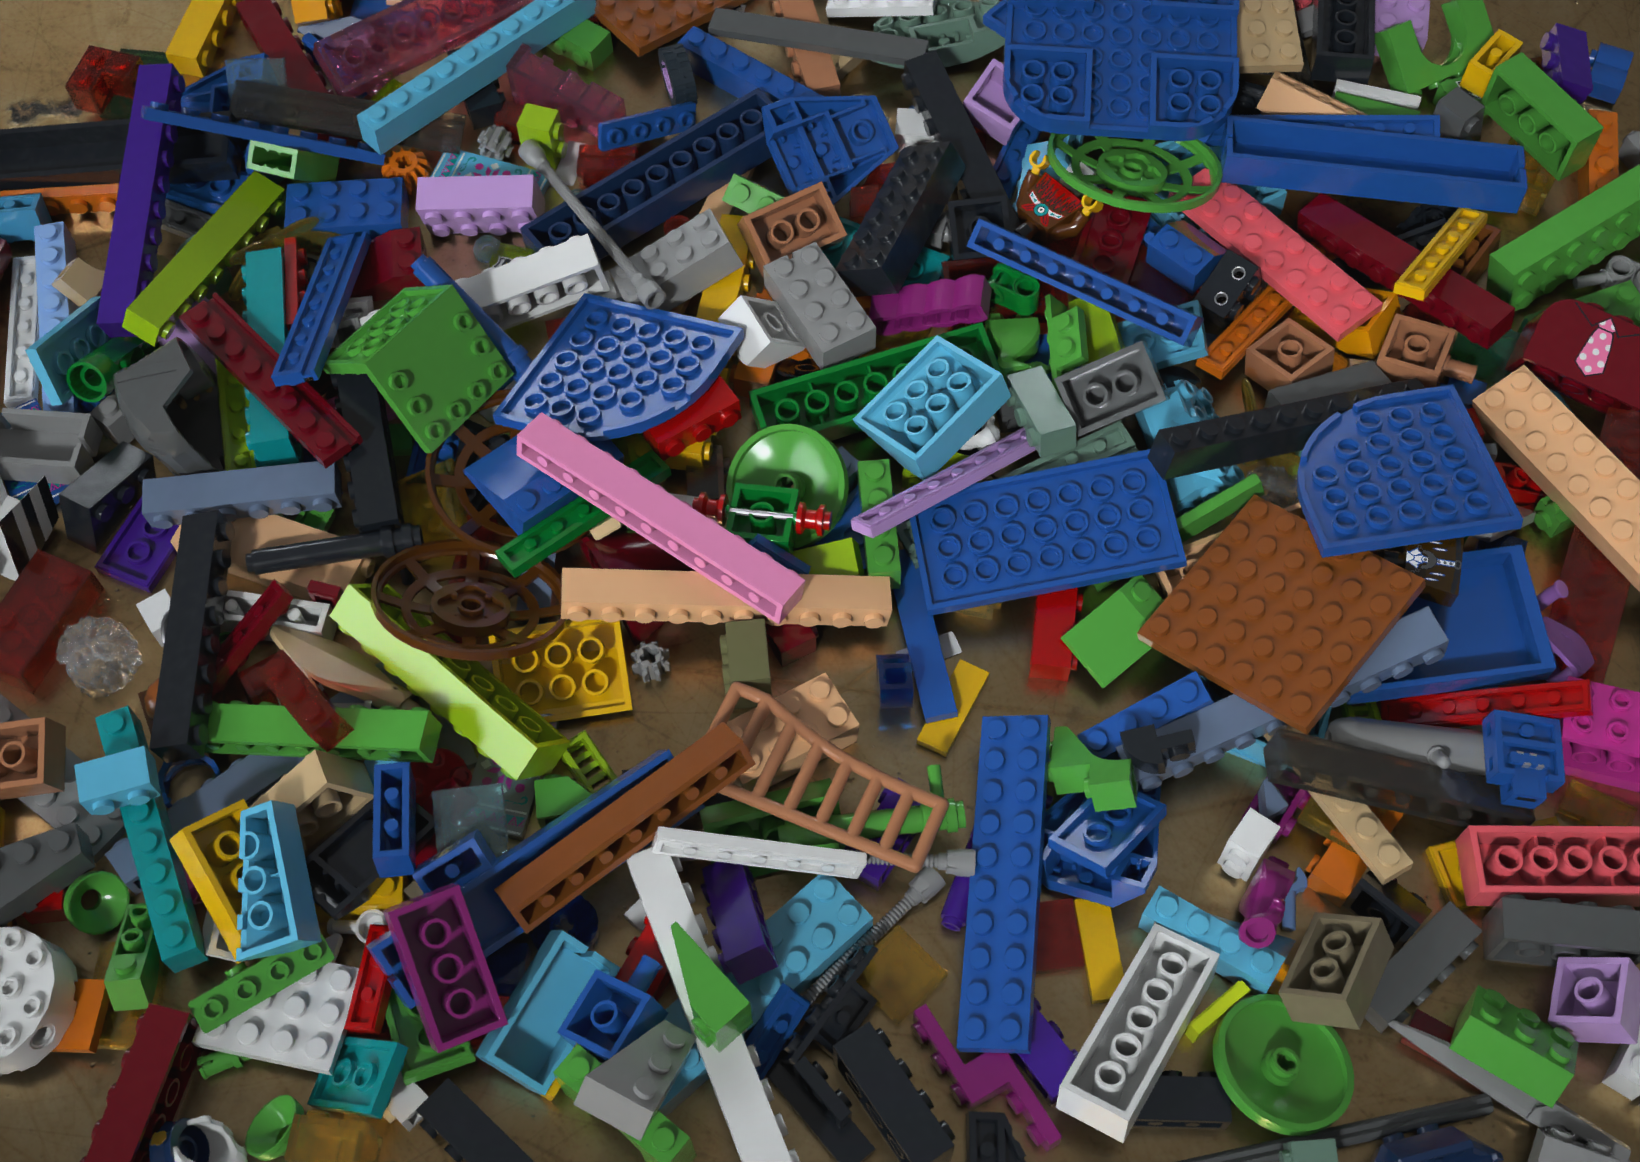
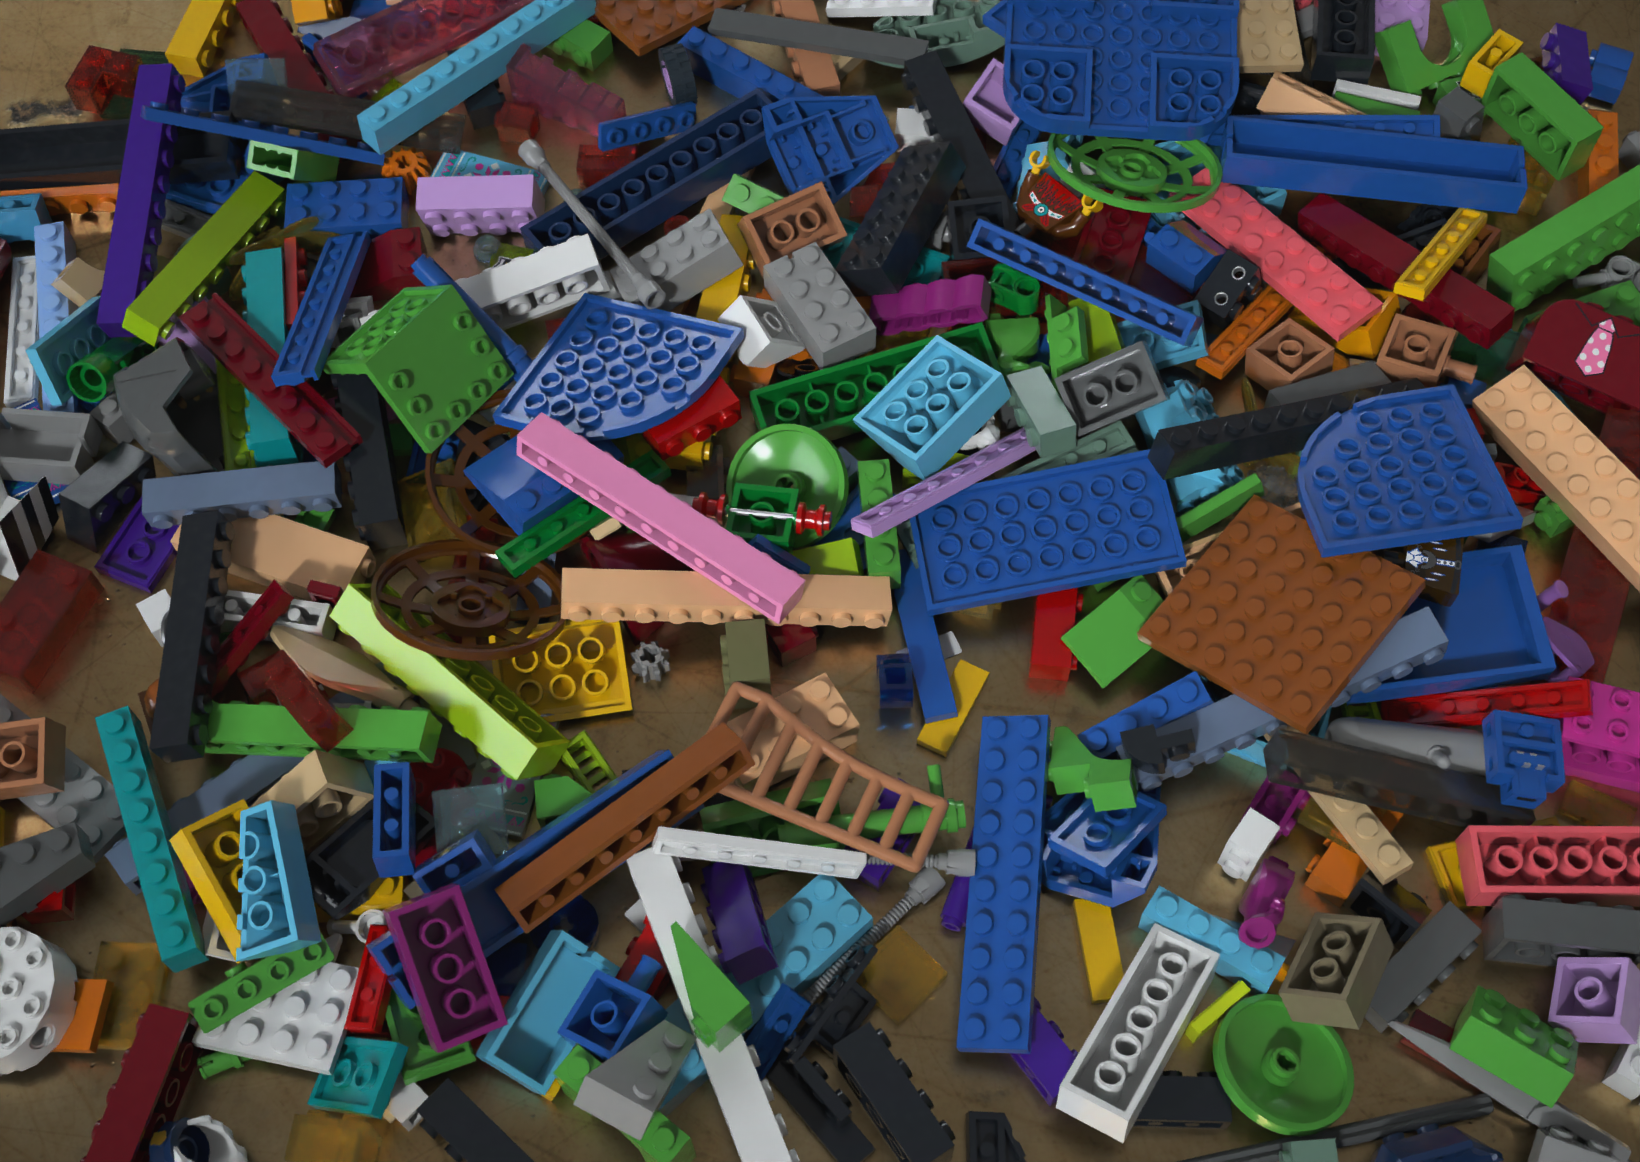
clear hair [56,616,143,698] -> none
bright green piece [64,871,129,935] -> none
medium azure brick [74,746,161,815] -> none
bright green slope [104,903,160,1011] -> none
blue helmet [158,754,222,808] -> none
black cylinder [245,523,424,585] -> none
bright green piece [245,1095,305,1161] -> none
light grey gear [477,124,514,161] -> none
lime brick [516,103,568,169] -> none
white sticker [556,141,590,186] -> none
magenta bracket [911,1004,1062,1152] -> none
clear red tile [1036,898,1085,974] -> none
sand blue slope [1257,778,1288,822] -> none
medium blue bar [1282,867,1308,931] -> none

